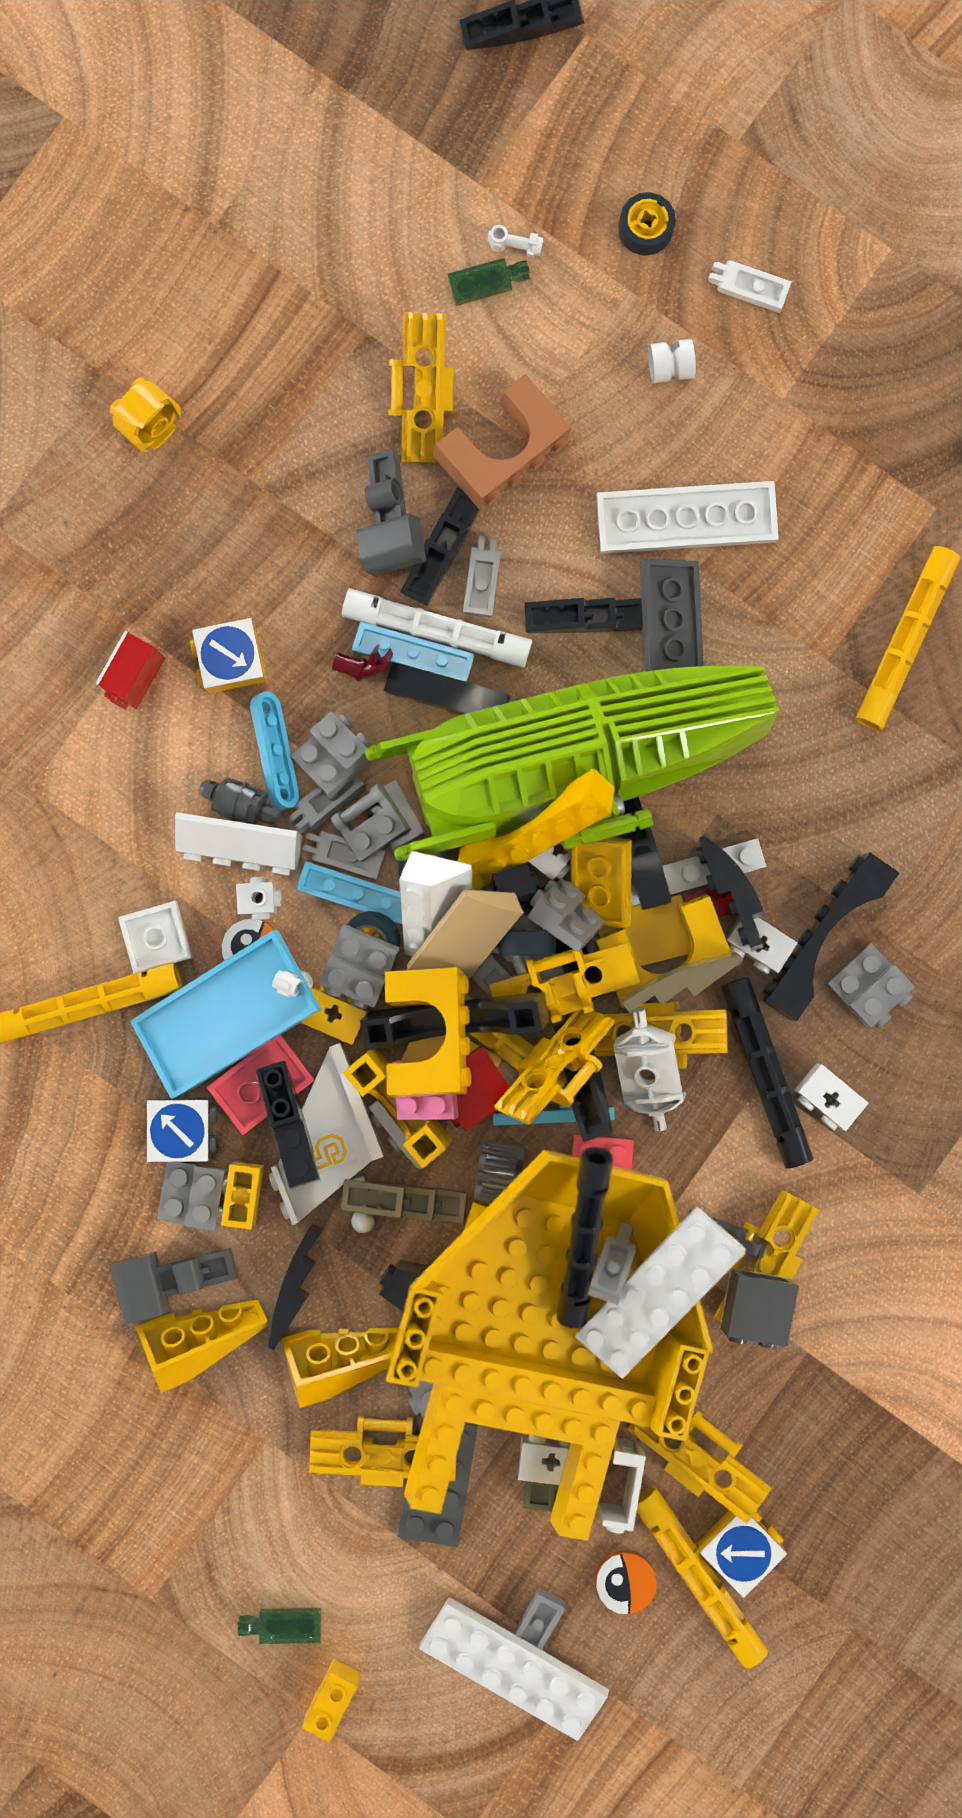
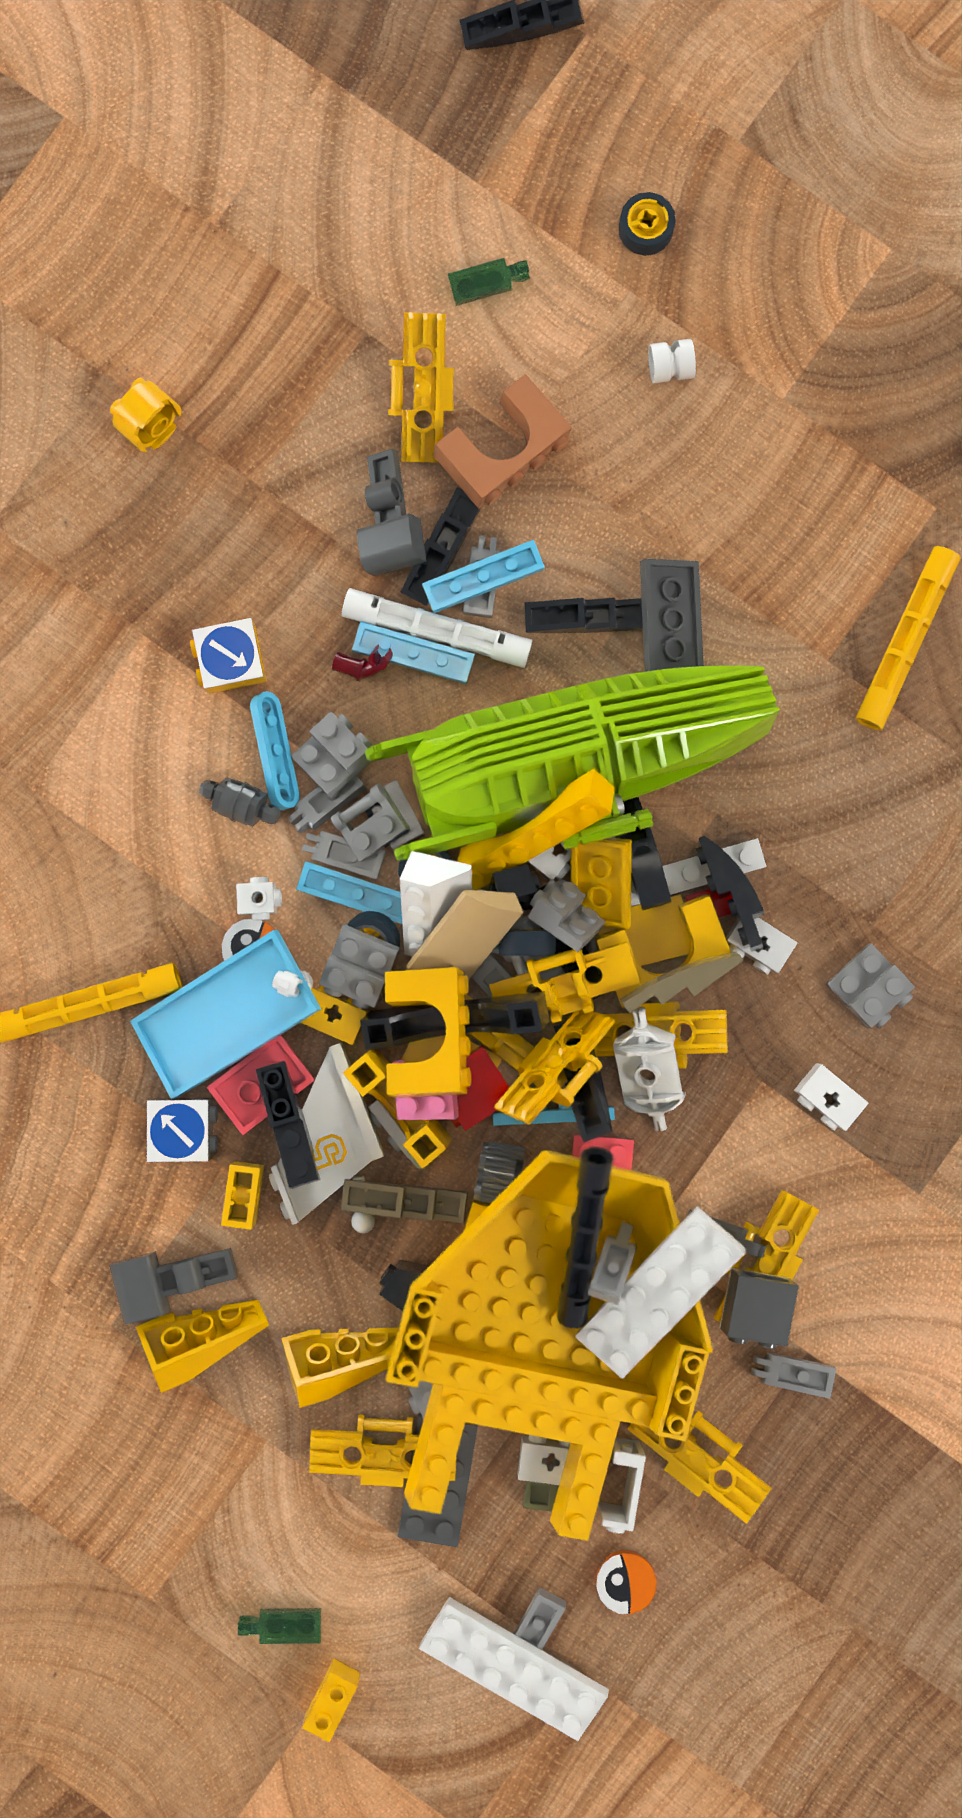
red piece [95,631,165,710] -> none
white tile [118,901,193,974] -> none
light grey plate [157,1161,228,1231] -> none
white slope [175,812,303,876] -> none
black slope [268,1223,322,1350] -> none
black slope [384,662,510,715] -> none
white bar [487,225,544,258] -> none
white plate [596,481,779,554] -> none
yellow piece [636,1486,768,1669] -> none
piece [696,1510,787,1598] -> none
white hinge [708,260,791,313] -> none
black piece [721,976,814,1169] -> none
black arch [763,852,899,1021] -> none
none -> medium azure plate [422,540,545,614]
none -> light grey hinge [750,1352,836,1399]

